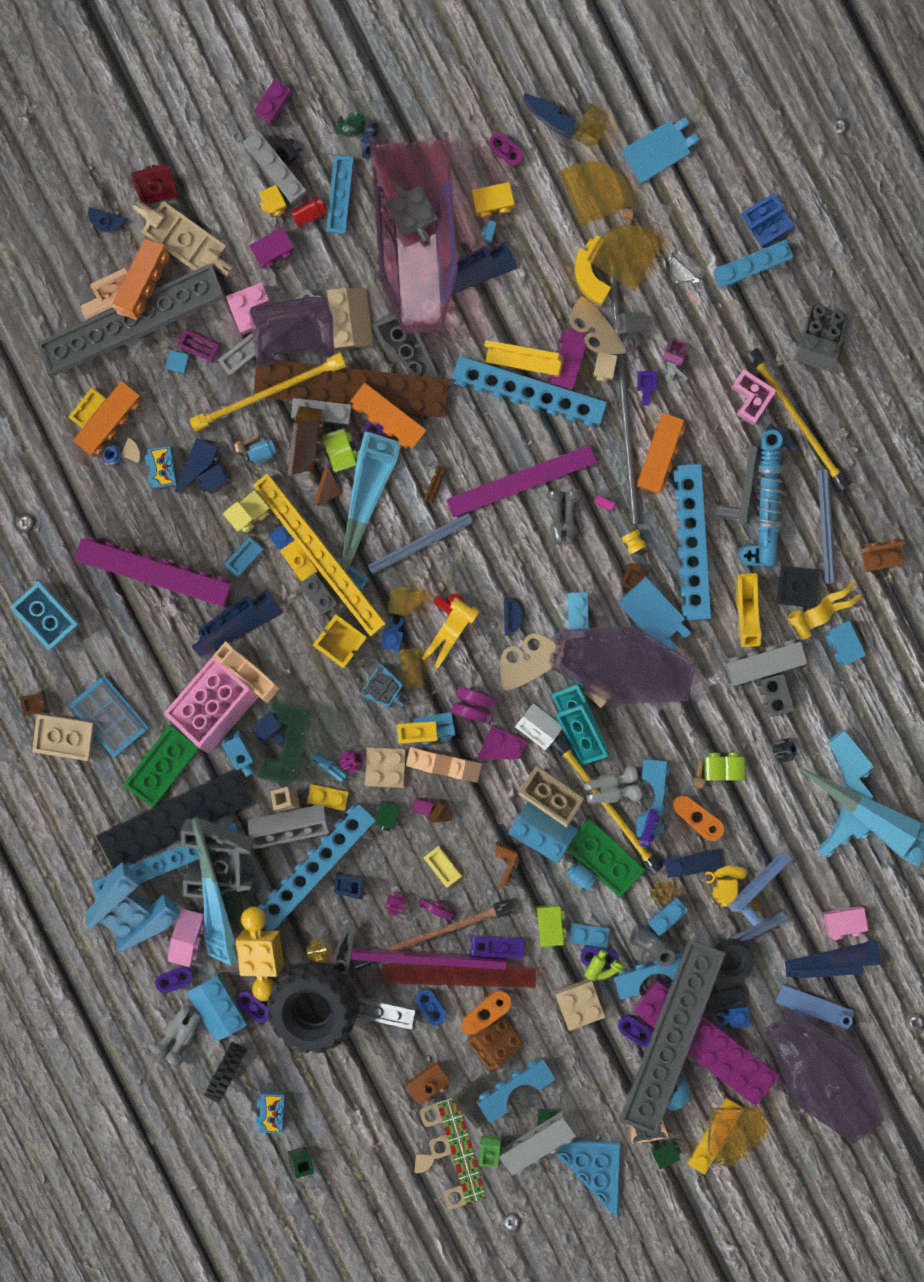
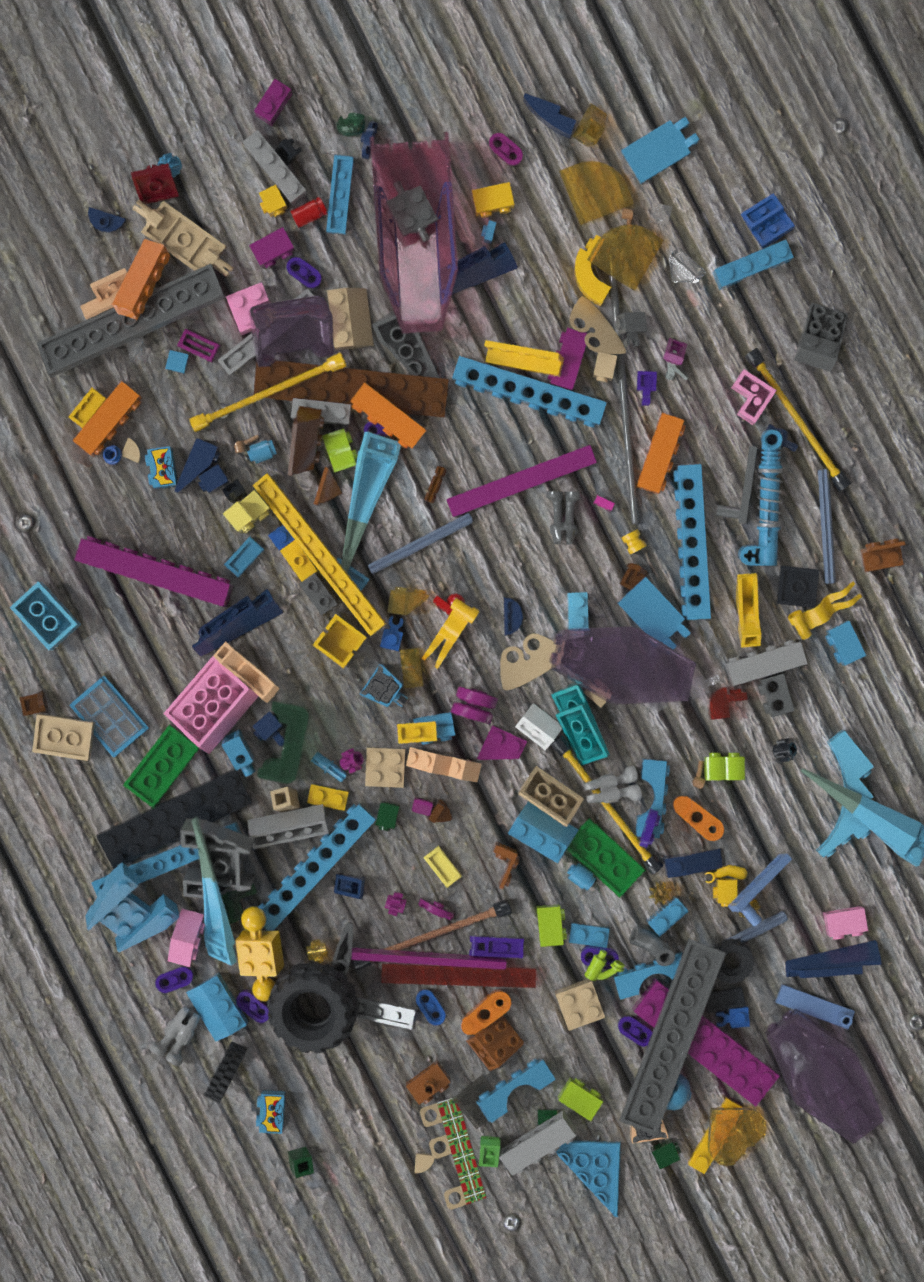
none -> dark azure gear [158,153,182,177]
none -> black tile [222,479,248,504]
none -> dark purple plate [286,257,322,289]
none -> lime brick [558,1078,603,1121]
none -> clear red brick [707,687,748,720]

